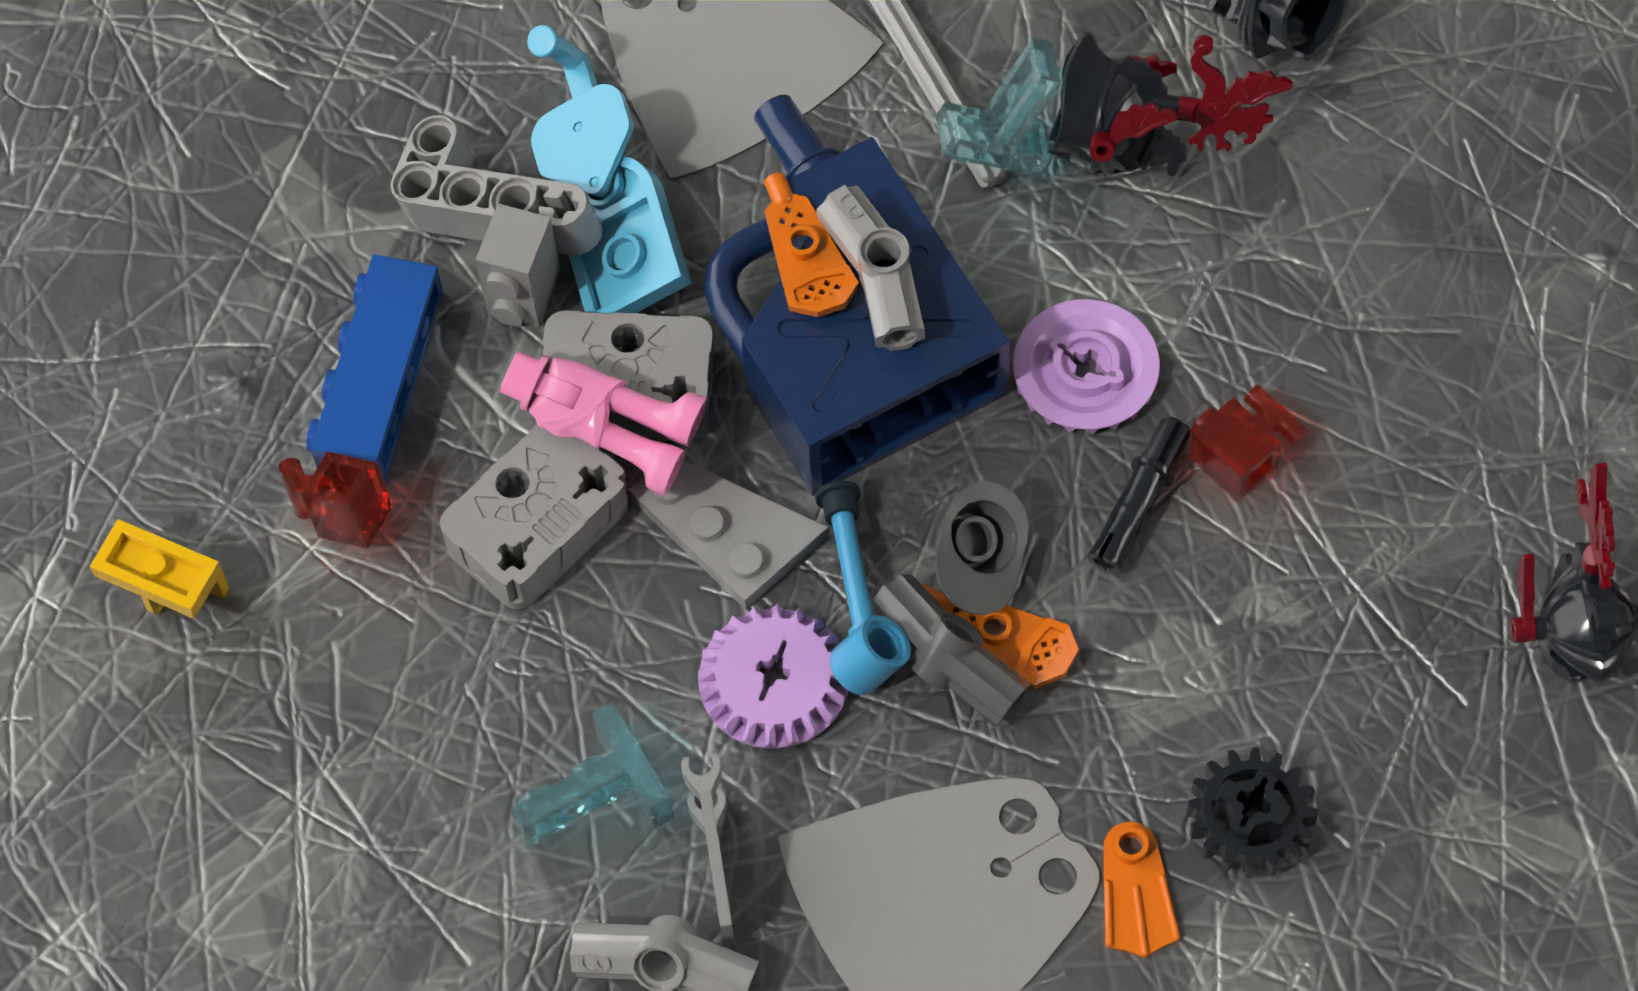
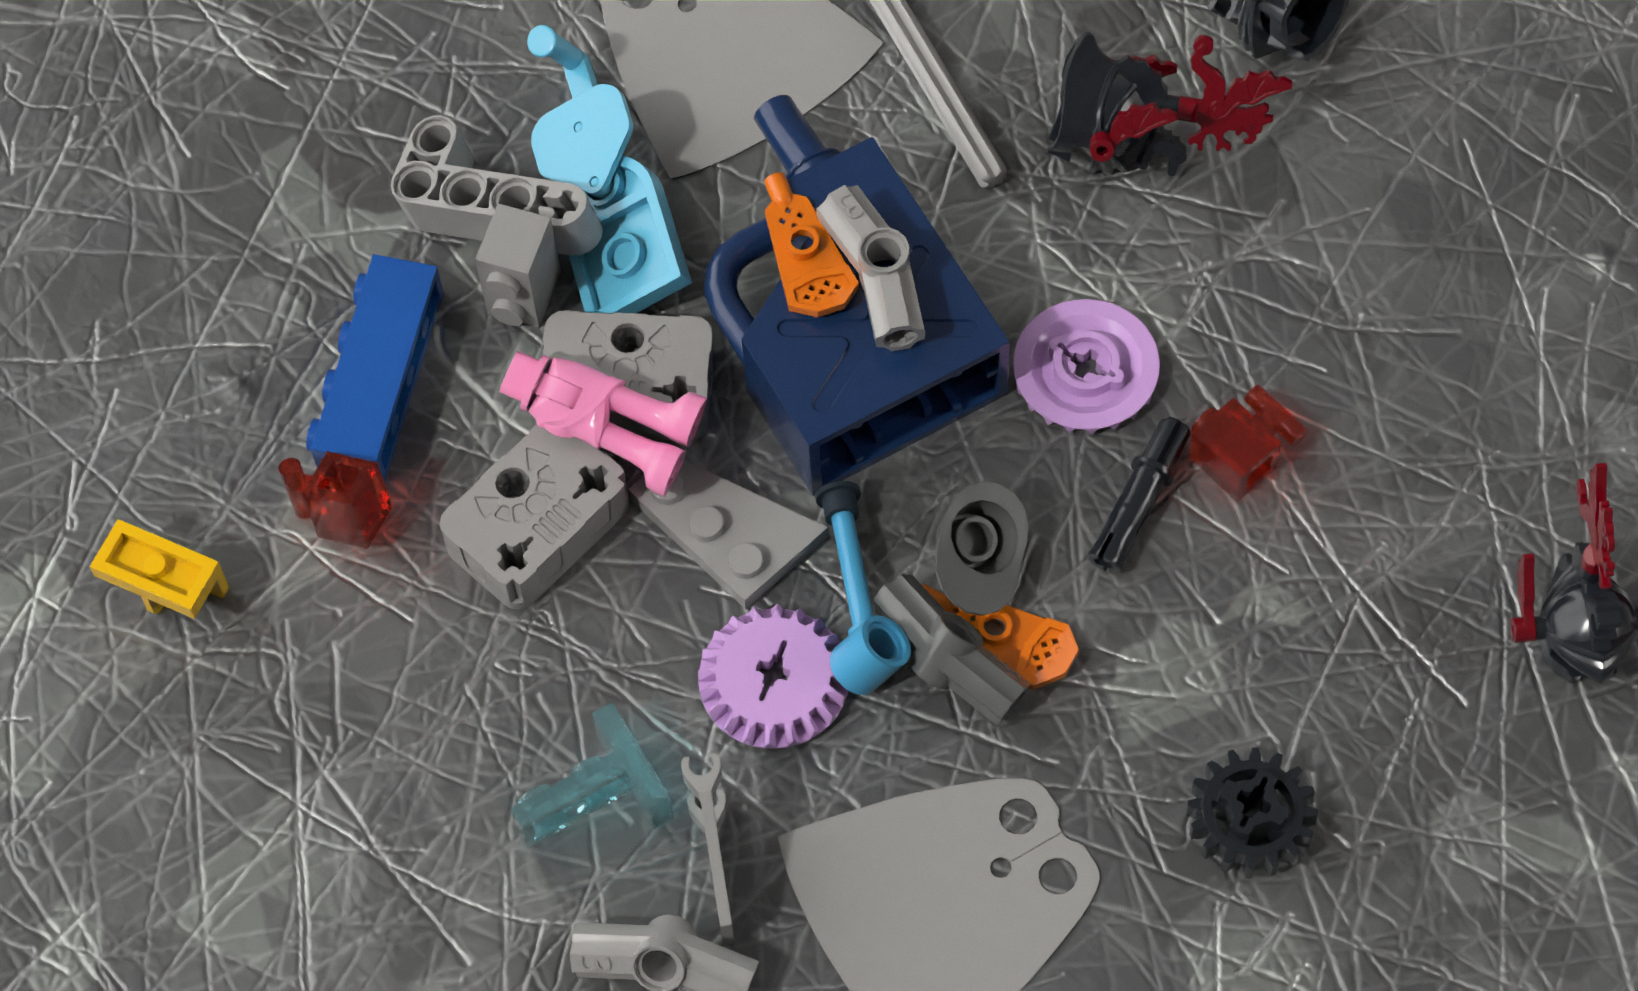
clear light blue bracket [936,37,1062,176] -> none
orange piece [1103,822,1180,959] -> none

